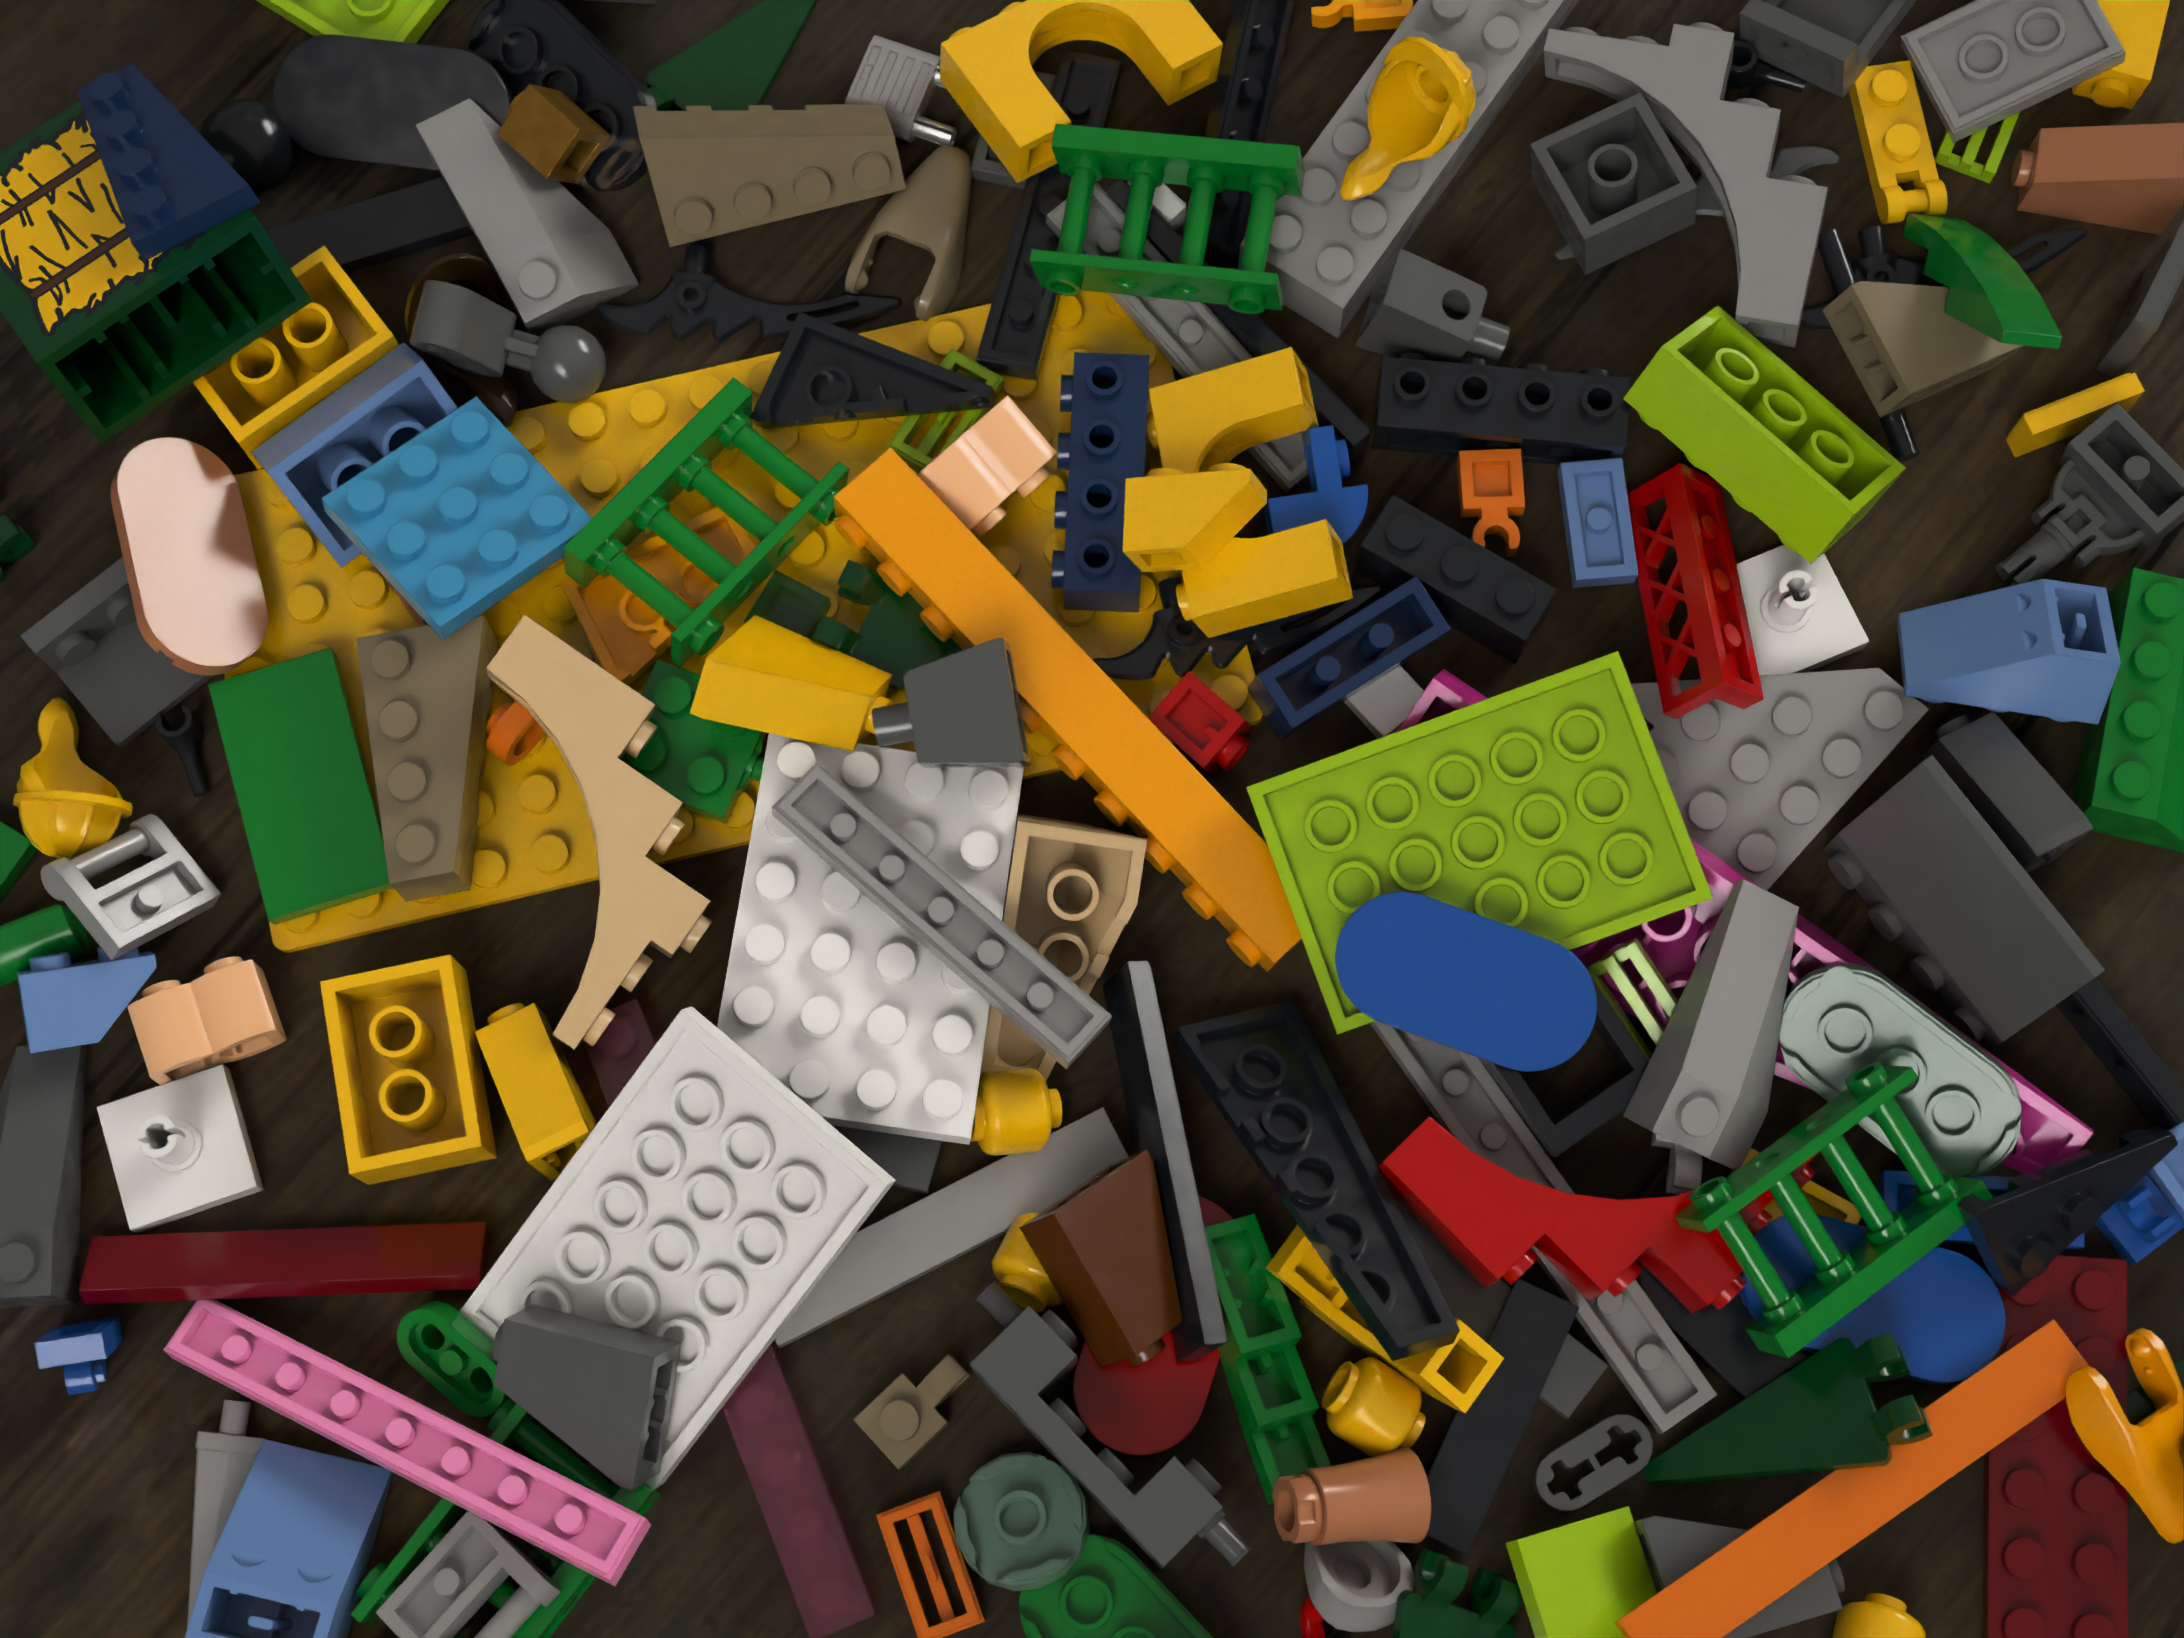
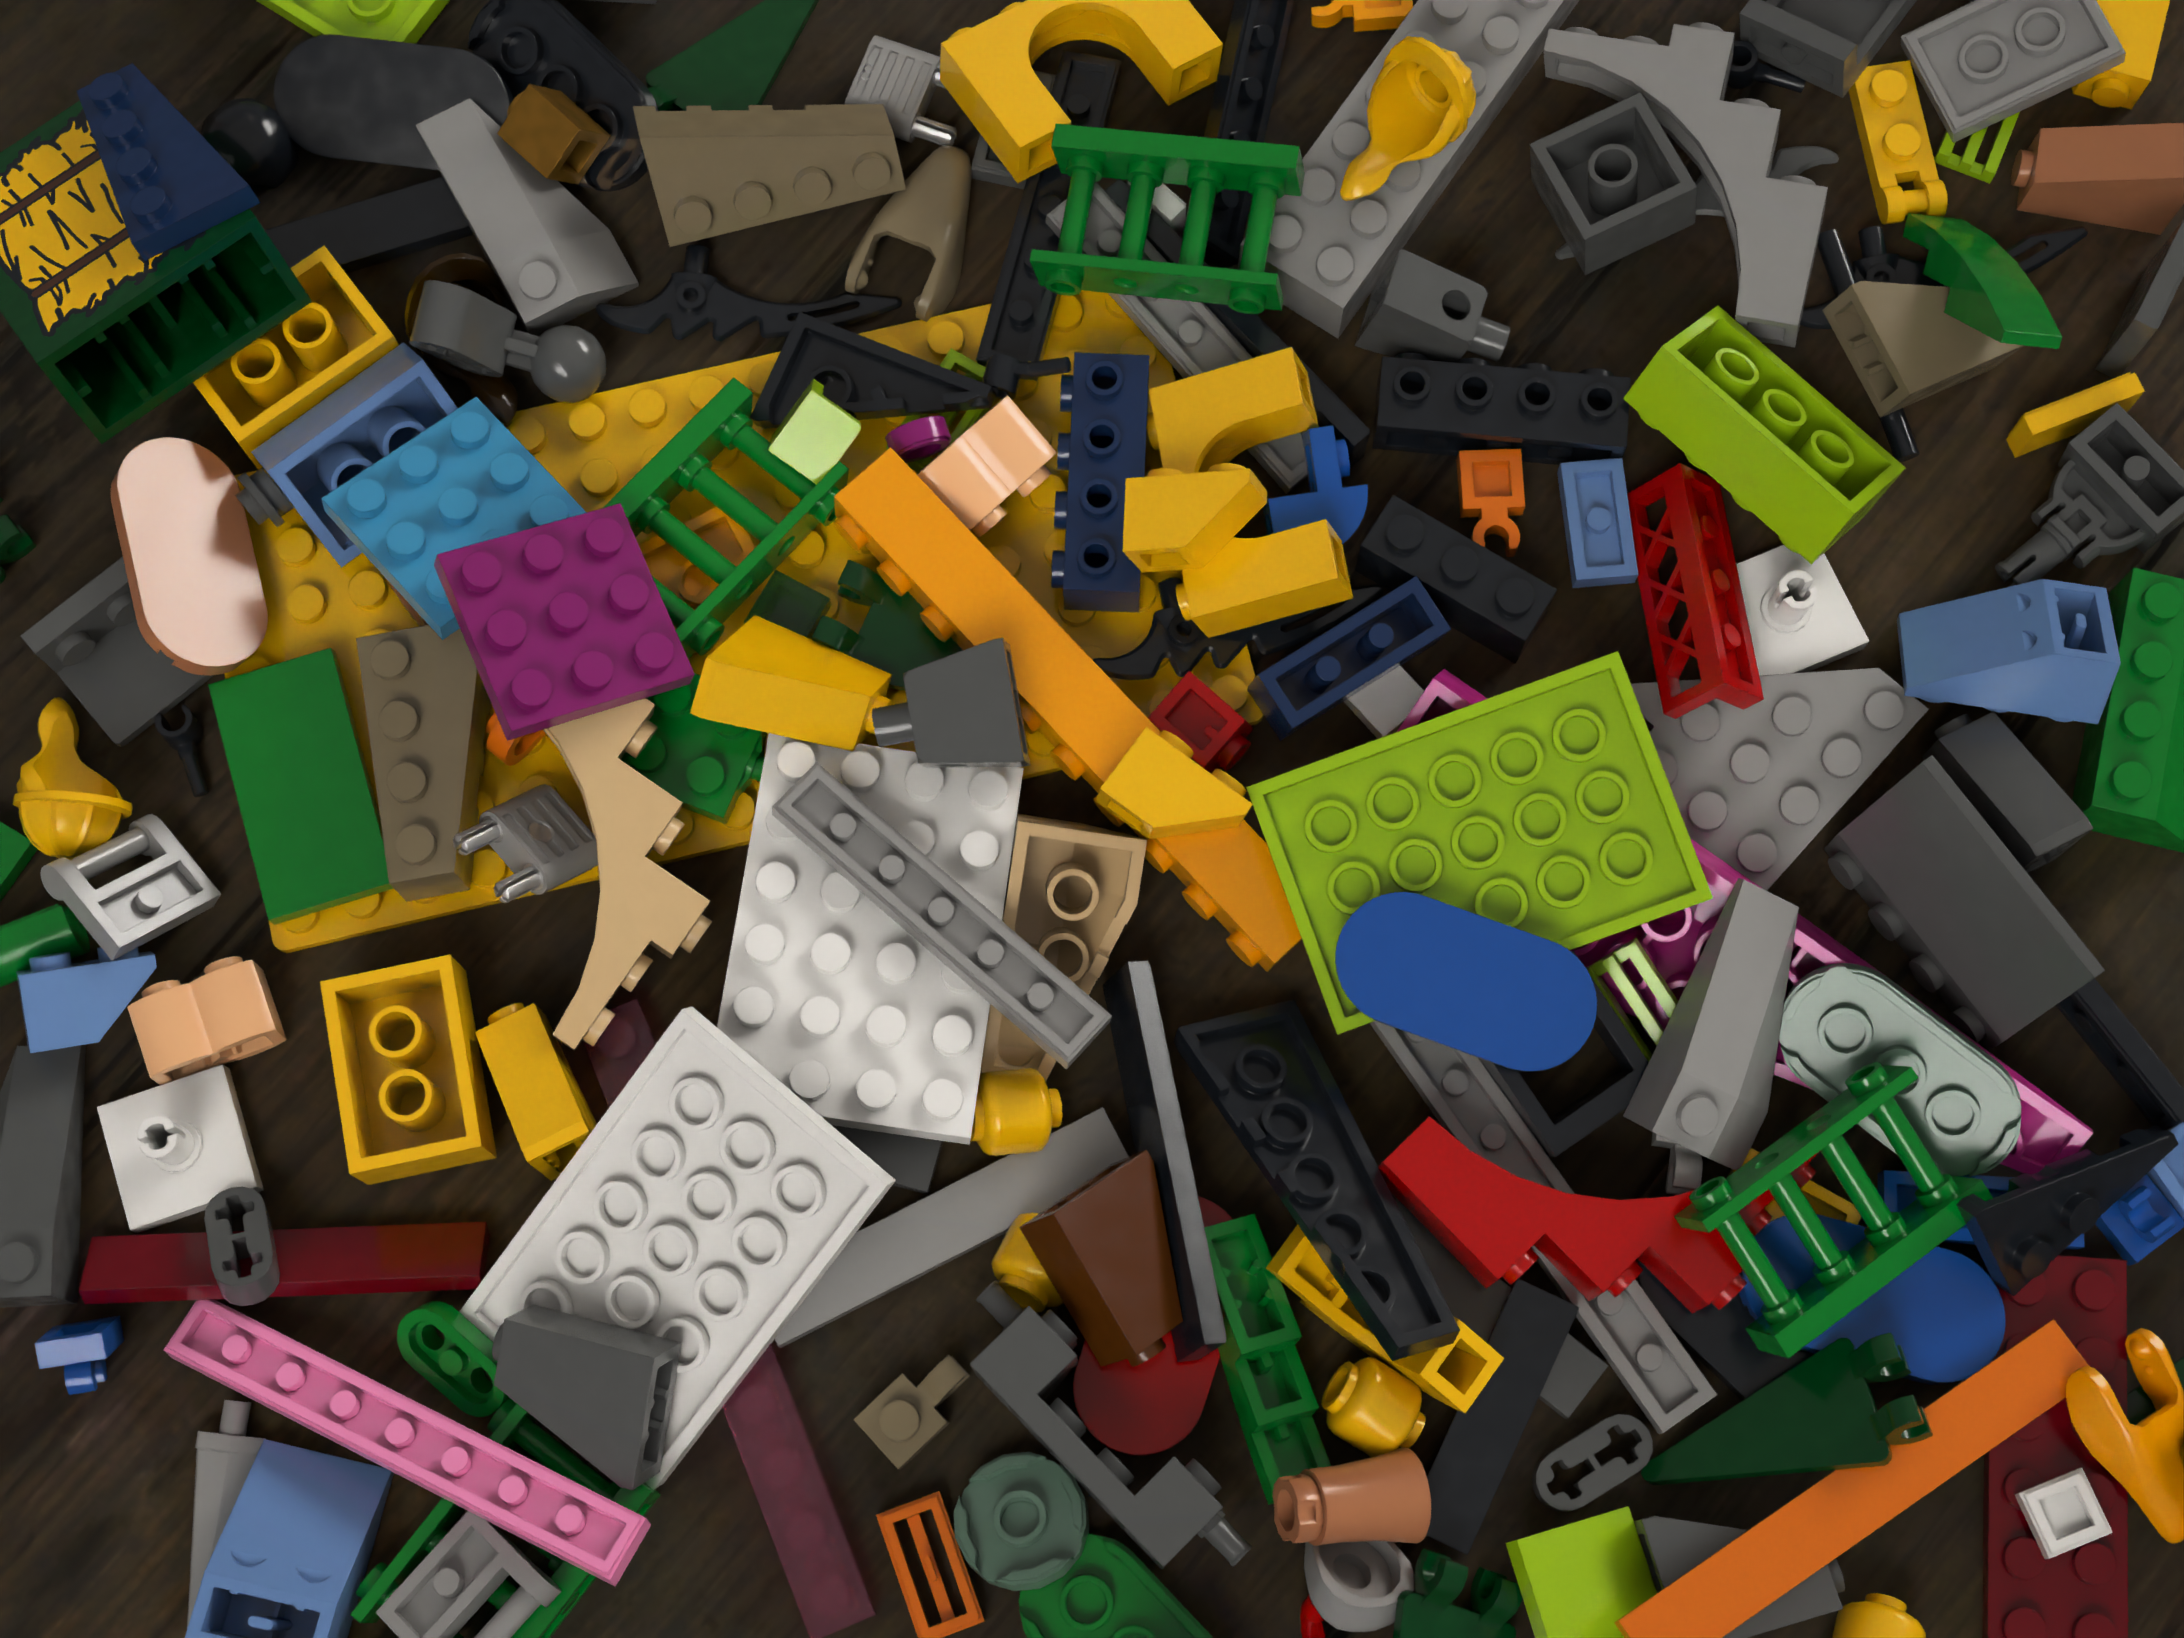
none -> dark grey beam [204,1186,280,1306]
none -> dark grey plate [235,468,294,528]
none -> magenta plate [434,503,695,741]
none -> light grey piece [453,784,598,903]
none -> lime panel [768,379,861,485]
none -> magenta tile [885,416,952,463]
none -> black hand [982,354,1071,400]
none -> yellow slope [1096,726,1253,839]
none -> white tile [2014,1468,2113,1559]

